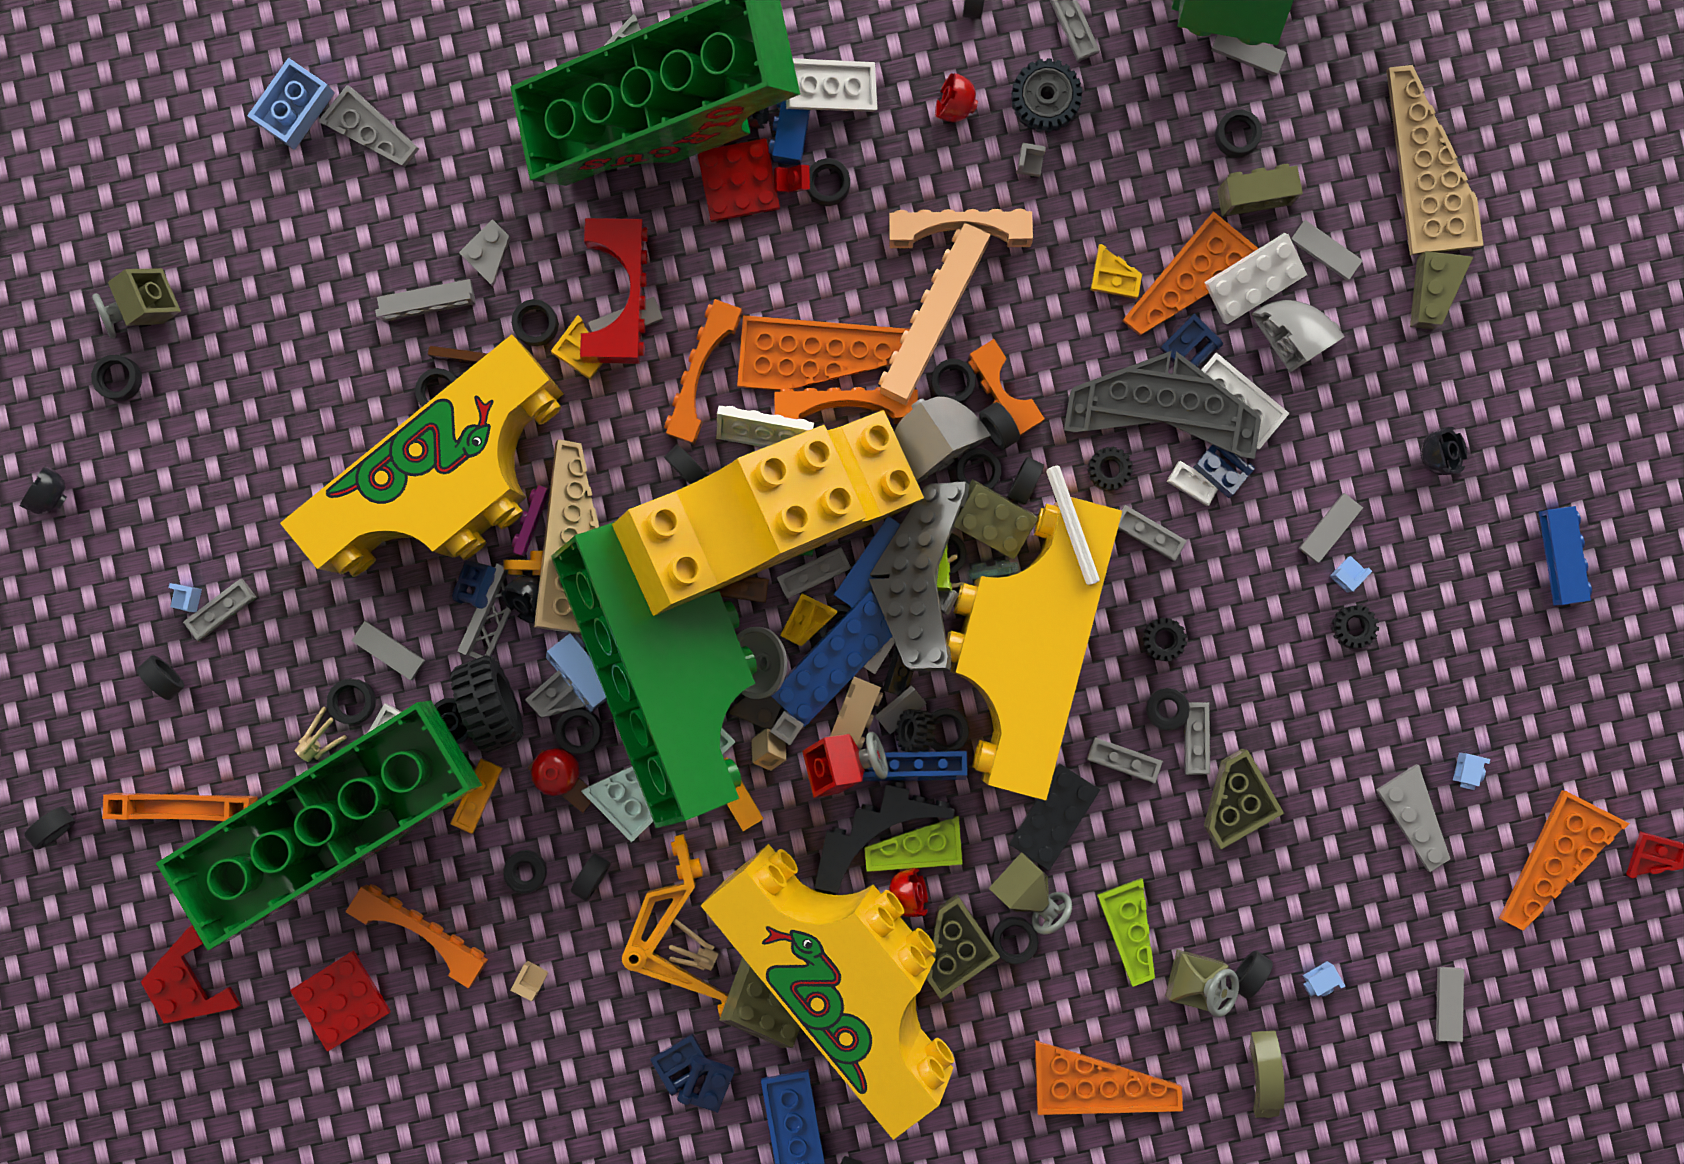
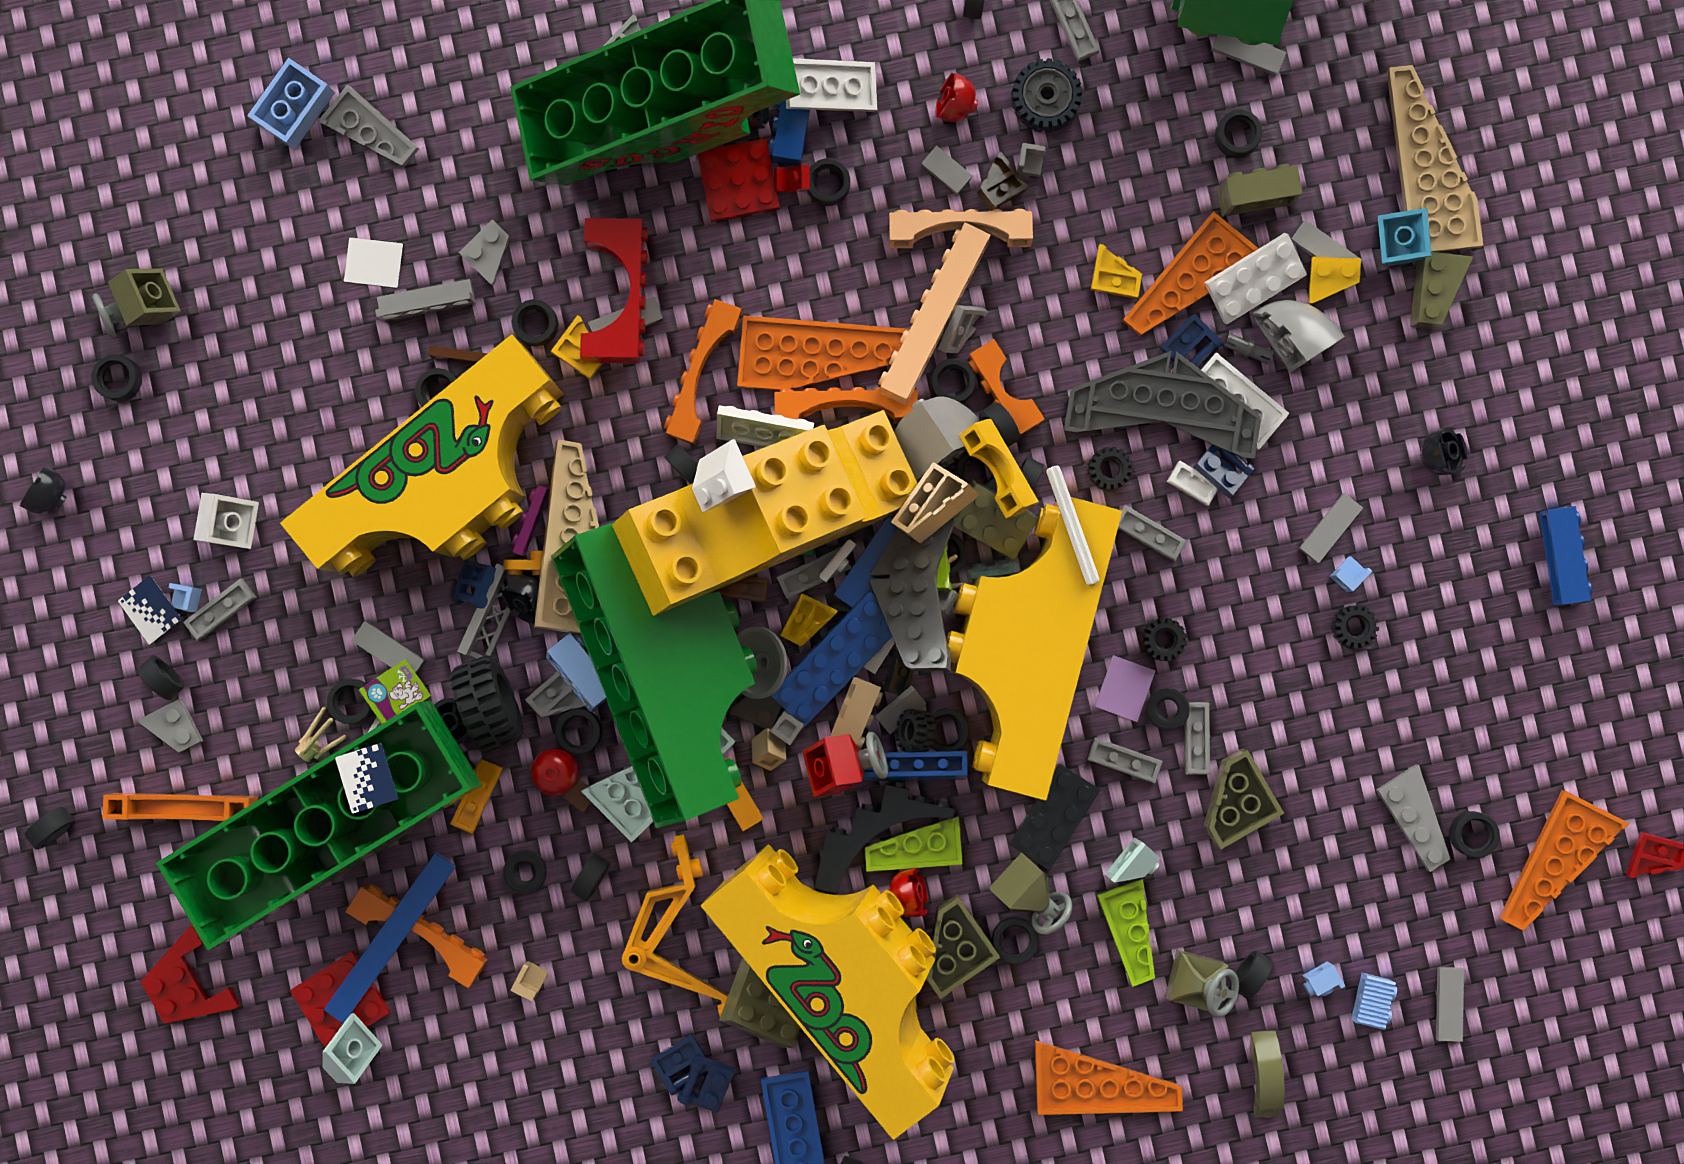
tan plant [669,919,718,971] -> none
light blue brick [1453,753,1490,790] -> none
none -> sticker [118,575,181,645]
none -> light grey wing [138,699,203,752]
none -> white slope [193,493,259,549]
none -> light aqua slope [323,1013,382,1084]
none -> blue tile [324,852,456,1023]
none -> sticker [335,743,398,813]
none -> white sticker [344,238,403,288]
none -> sticker [359,659,431,724]
none -> white slope [692,439,756,512]
none -> white plate [819,540,856,583]
none -> tan wedge [891,462,980,544]
none -> light grey tile [921,145,973,195]
none -> light grey wing [938,305,989,353]
none -> yellow arch [959,419,1039,519]
none -> dark brown wing [977,152,1028,211]
none -> lavender sticker [1095,655,1155,722]
none -> light aqua slope [1104,837,1160,883]
none -> dark grey pin [1224,333,1274,365]
none -> yellow wing [1308,257,1361,303]
none -> light blue brick [1351,973,1397,1030]
none -> medium azure slope [1378,208,1432,266]
none -> black tyre [1449,811,1500,858]

